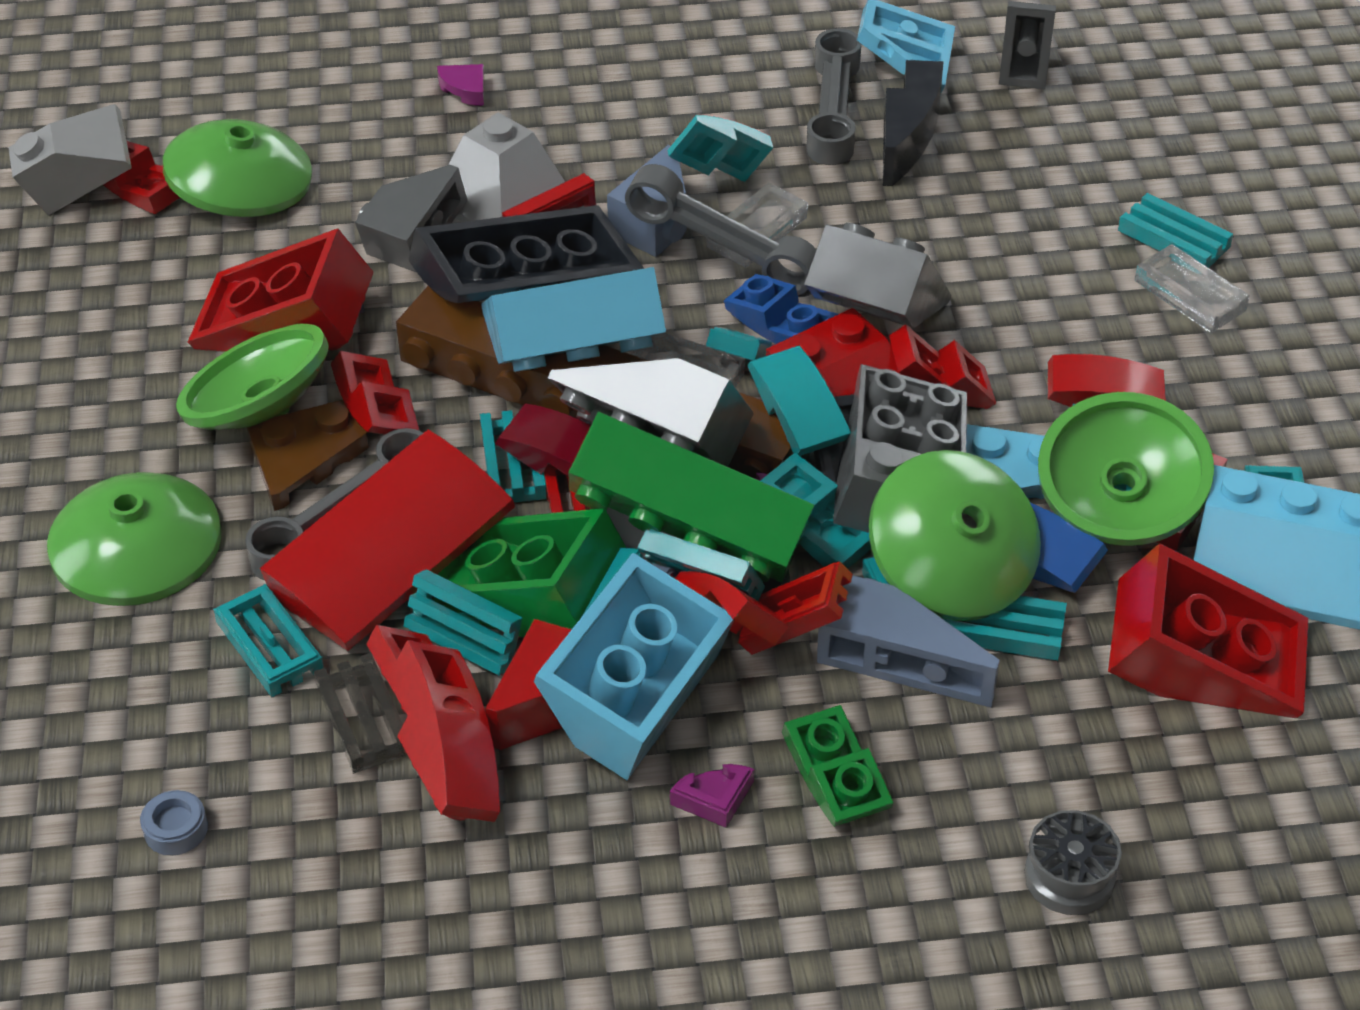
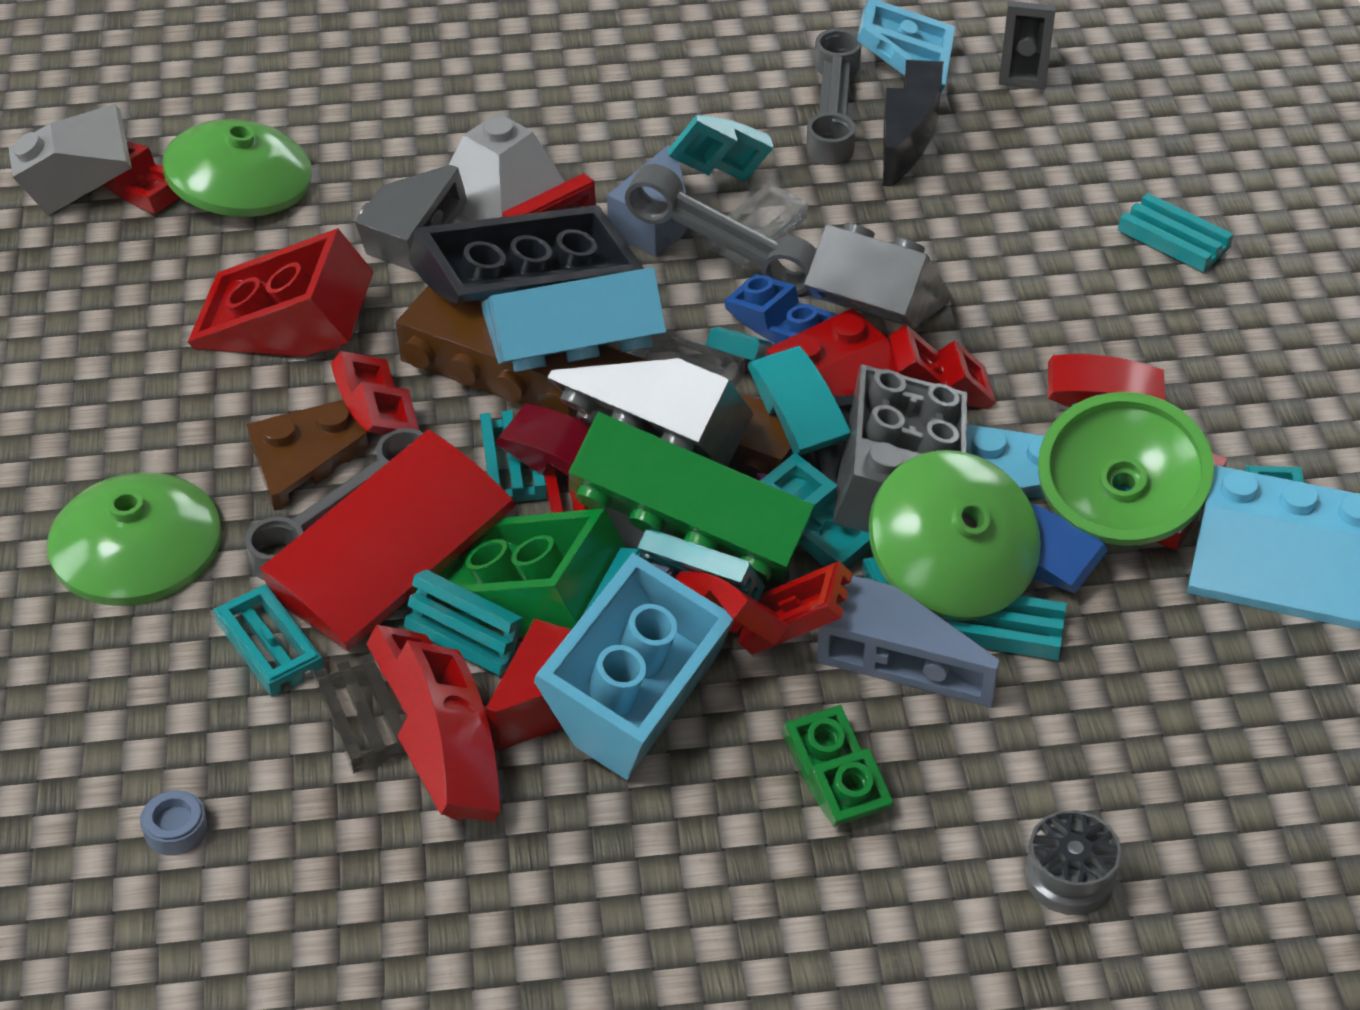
bright green dish [176,324,329,430] -> none
magenta tile [437,64,485,106] -> none
magenta tile [670,764,754,828] -> none
red slope [1108,543,1308,718] -> none
clear tile [1134,244,1250,333] -> none

